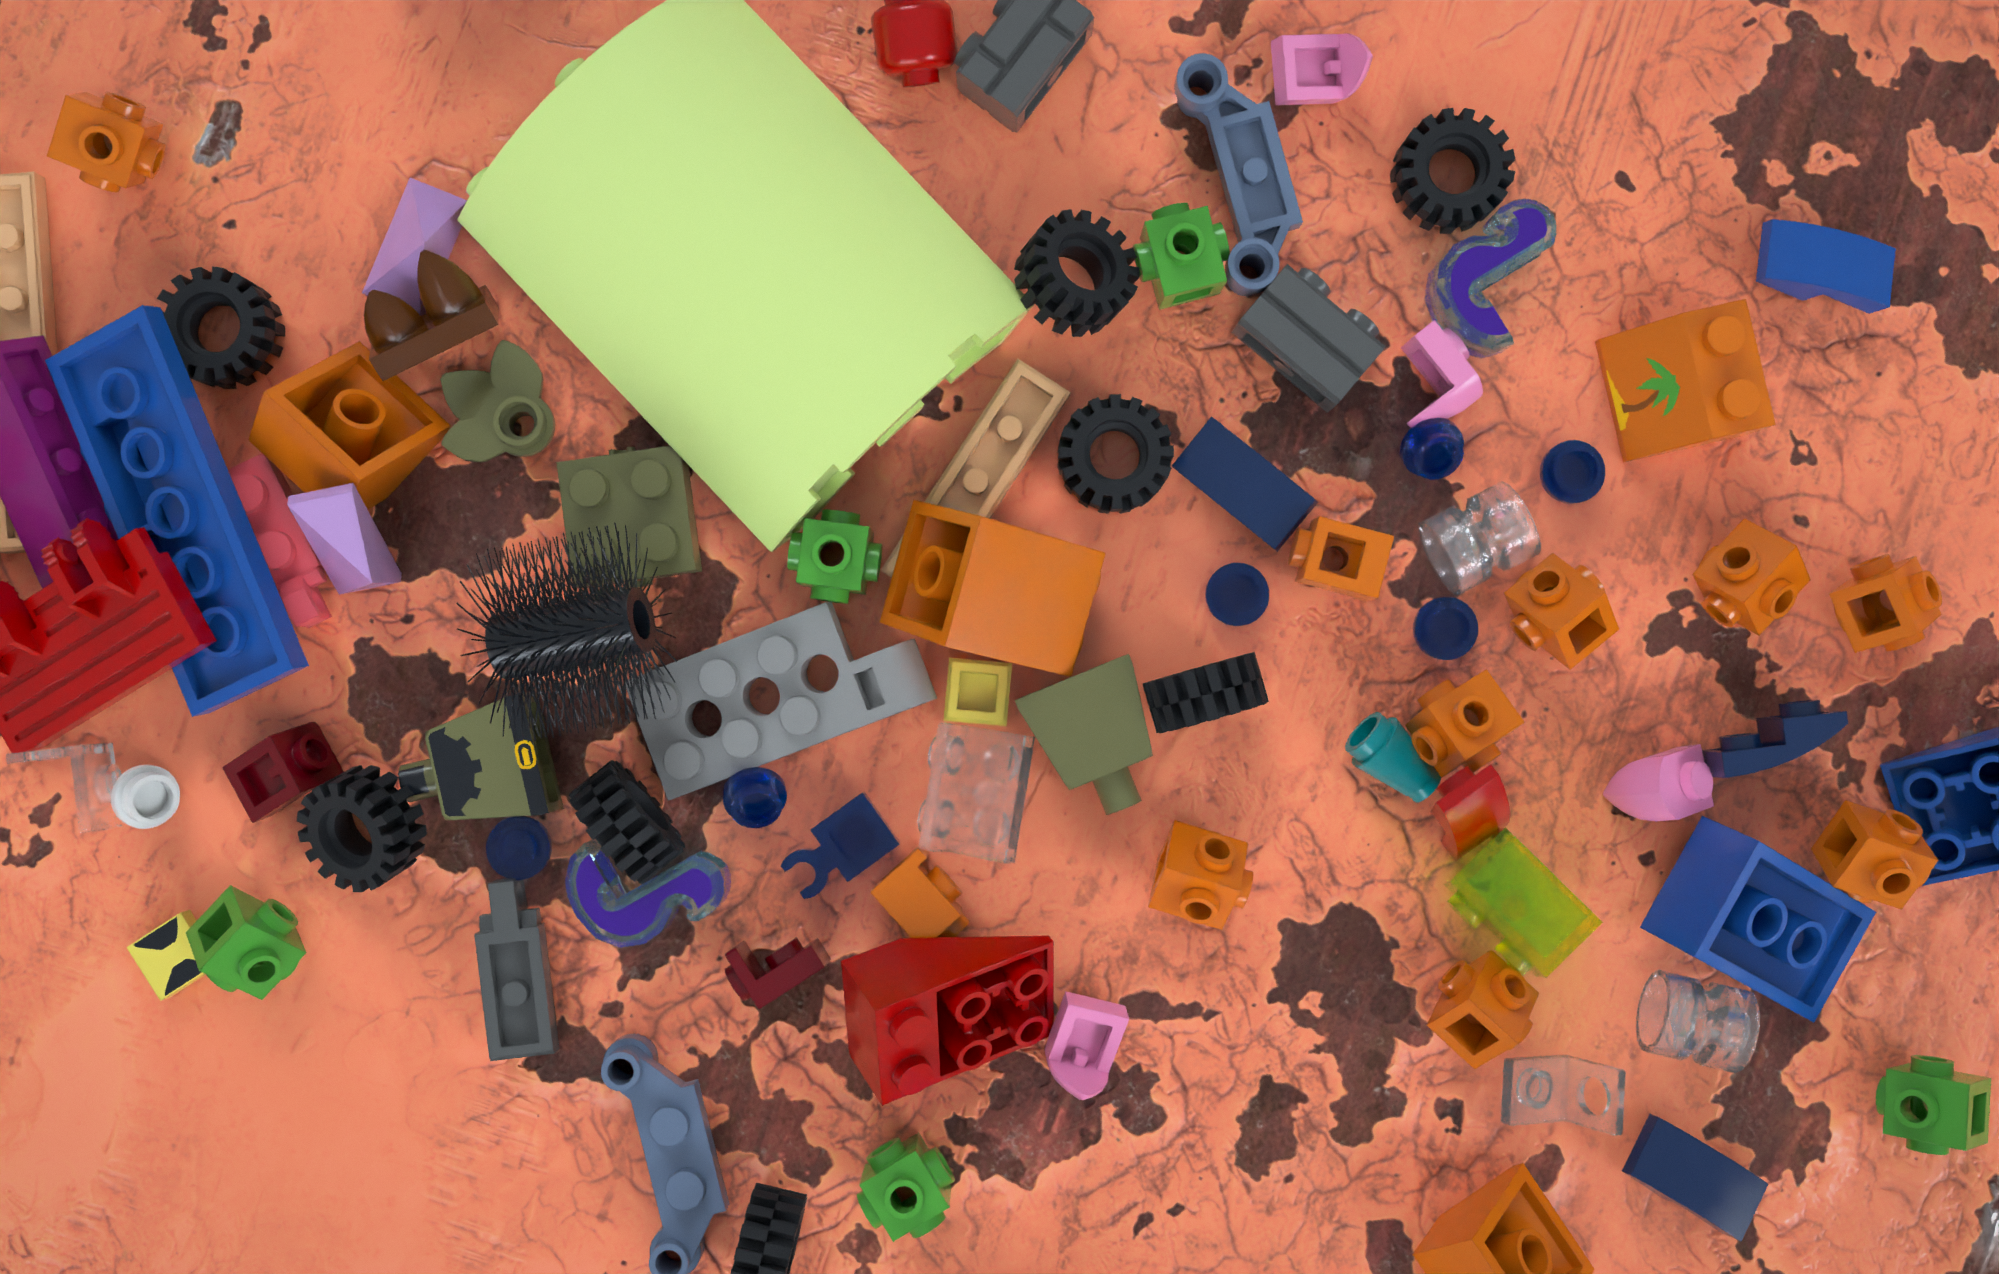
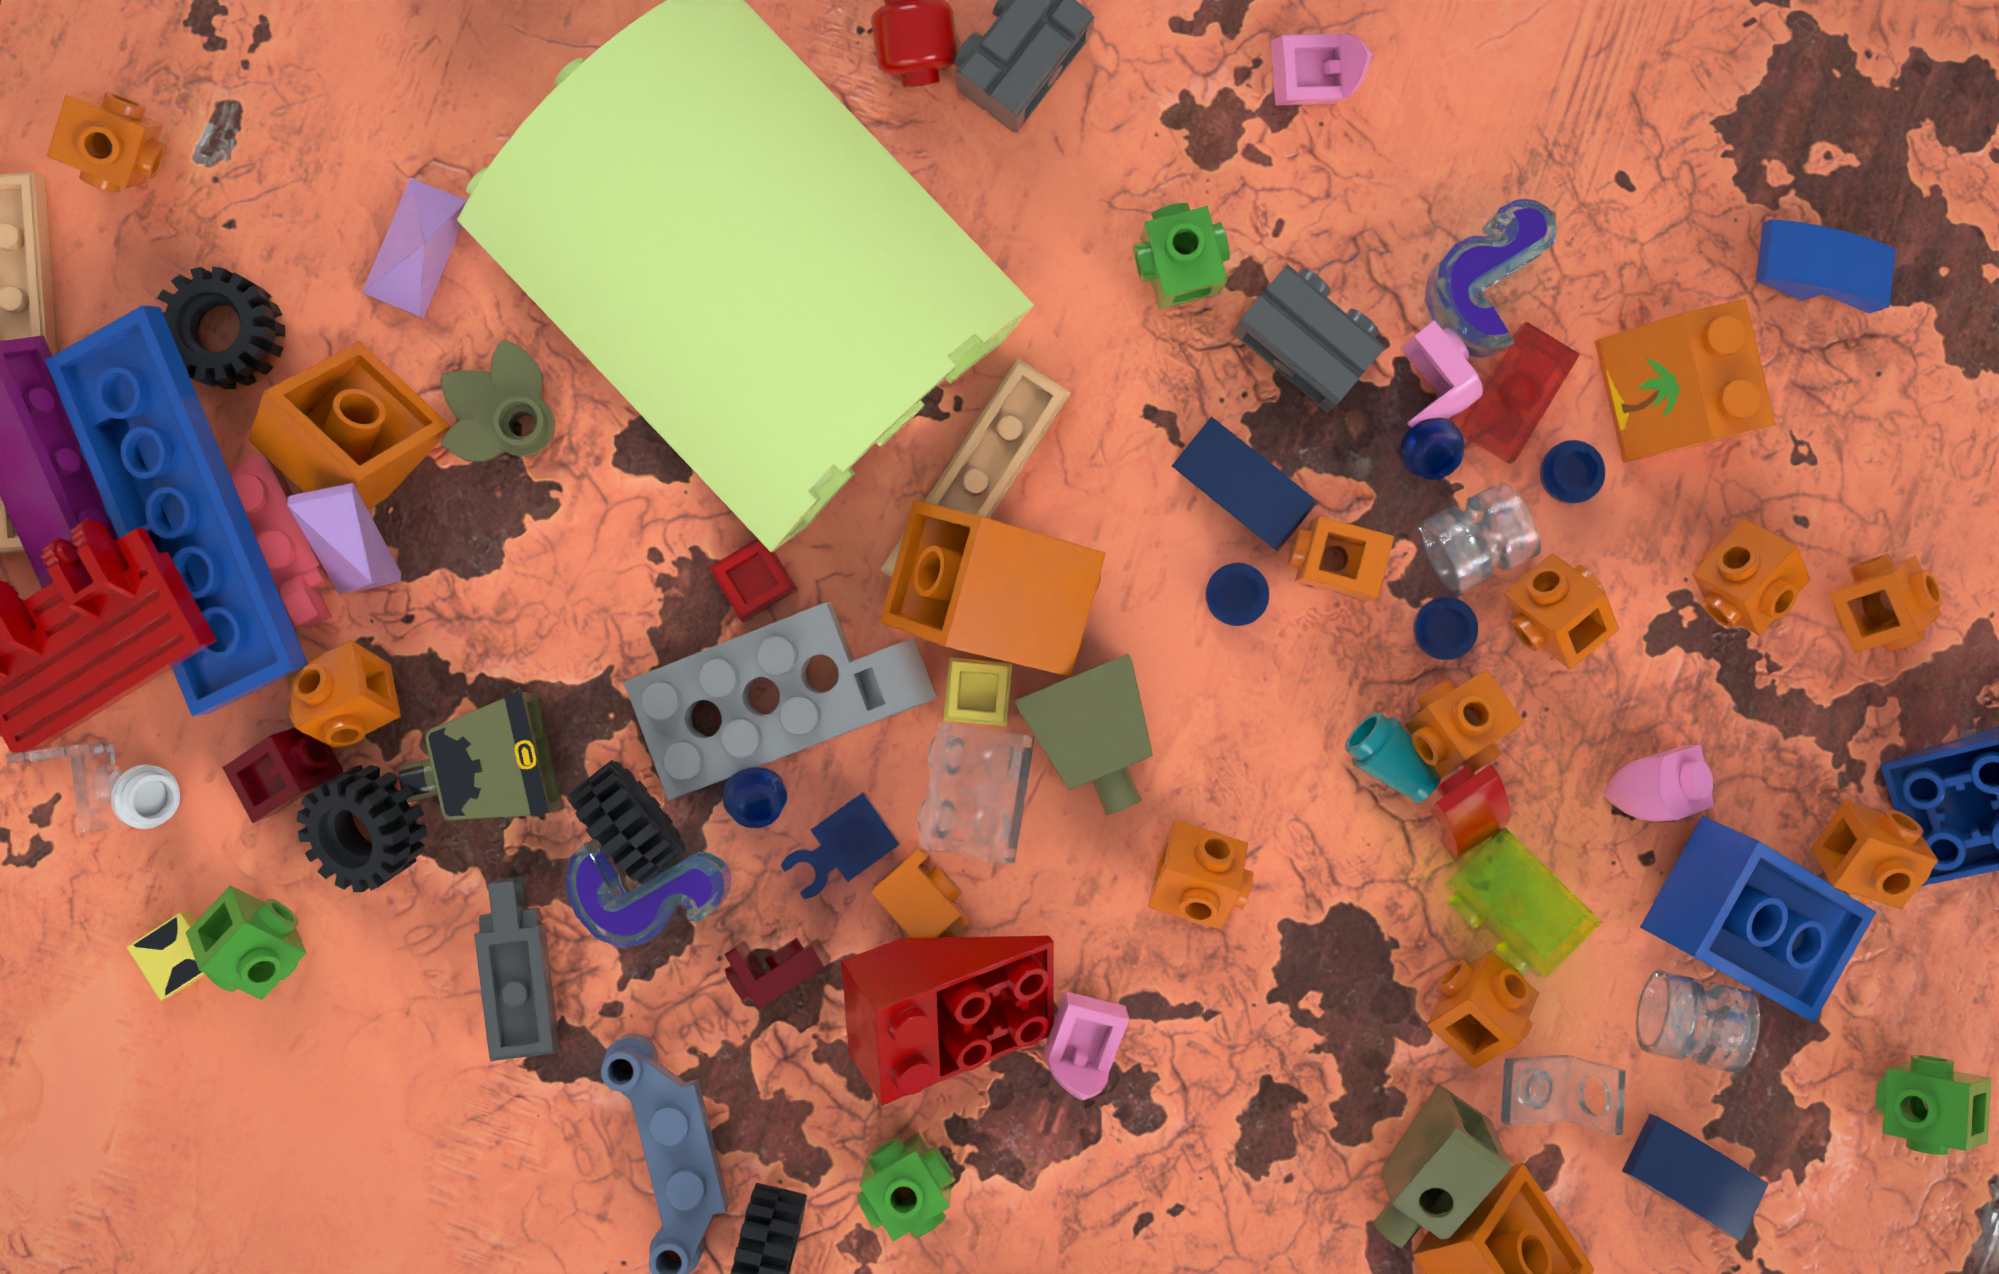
reddish brown tile [364,250,499,381] -> none
black piece [456,522,677,743] -> none
clear blue plate [486,816,552,880] -> none
olive plate [556,446,702,589] -> none
bright green brick [787,509,883,604] -> none
black tyre [1014,209,1140,337] -> none
black tyre [1057,394,1174,514] -> none
black tyre [1143,652,1269,733] -> none
sand blue plate [1174,53,1303,296] -> none
black tyre [1390,108,1515,234] -> none
dark blue slope [1702,700,1848,778] -> none
none -> orange brick [287,640,401,749]
none -> red tile [709,538,798,622]
none -> olive torso [1373,1084,1512,1248]
none -> clear red plate [1456,321,1580,464]

